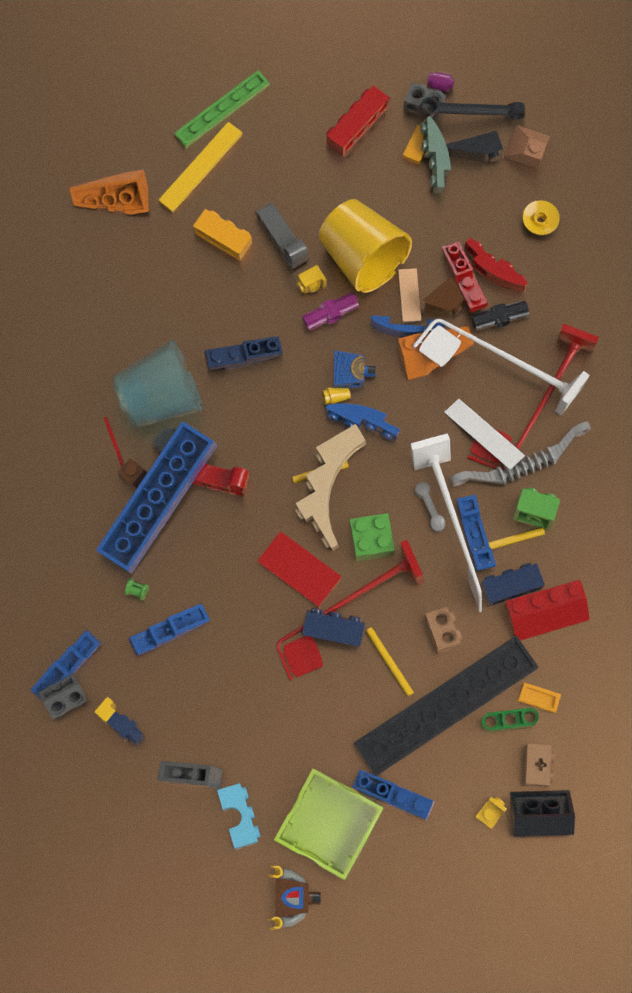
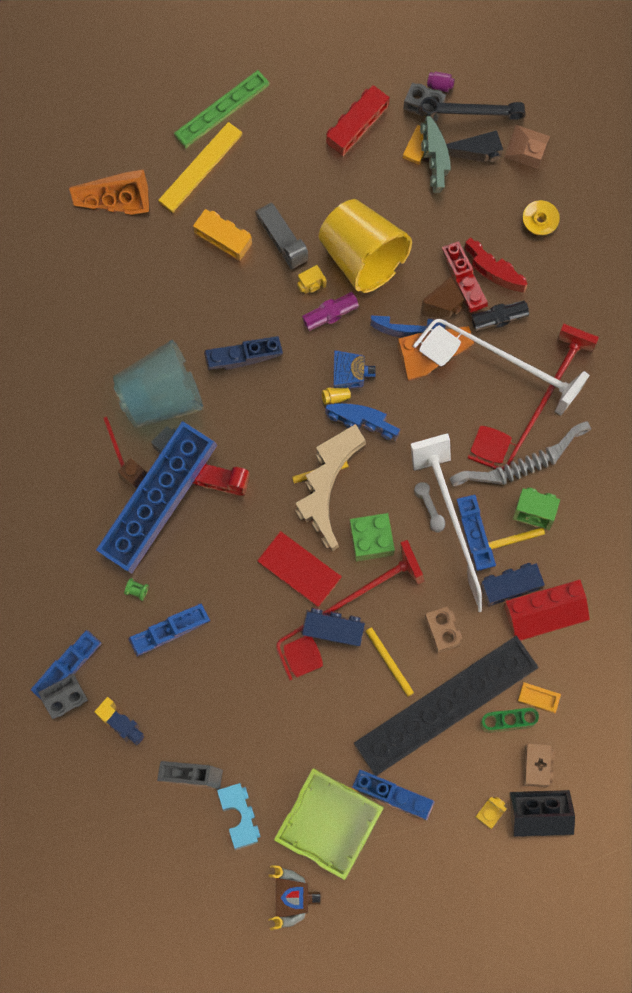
light nougat tile [398,268,422,324] -> none
white sticker [445,399,525,470] -> none

